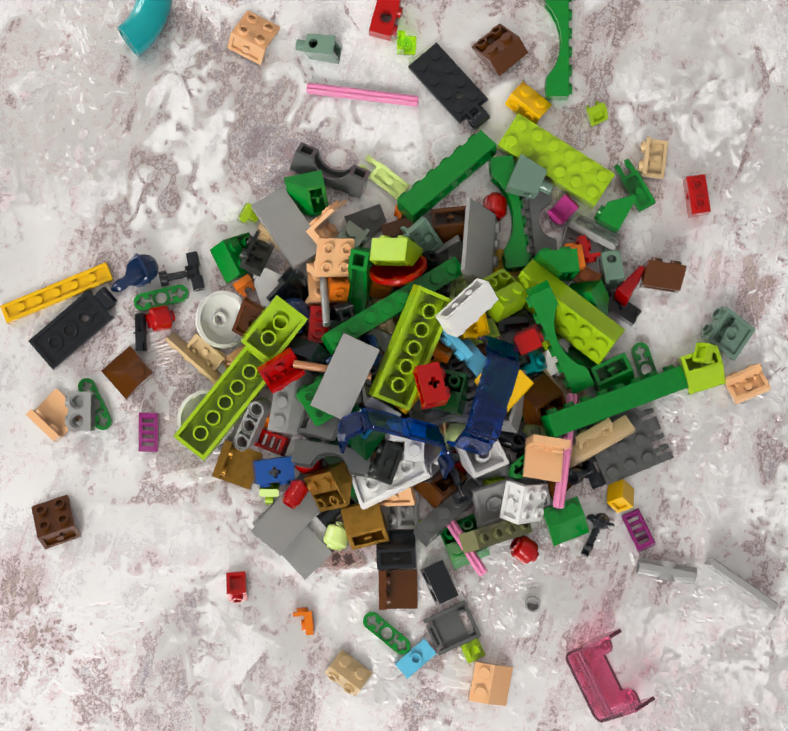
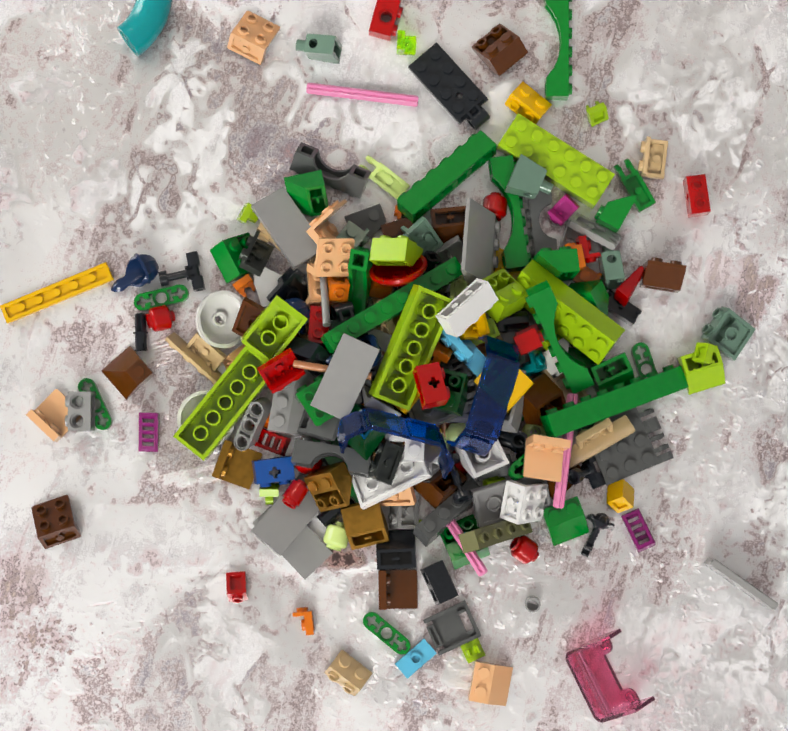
black hinge [28,287,118,370] -> none
light grey piece [636,557,697,584] -> none
light nougat bracket [725,363,771,405] -> none

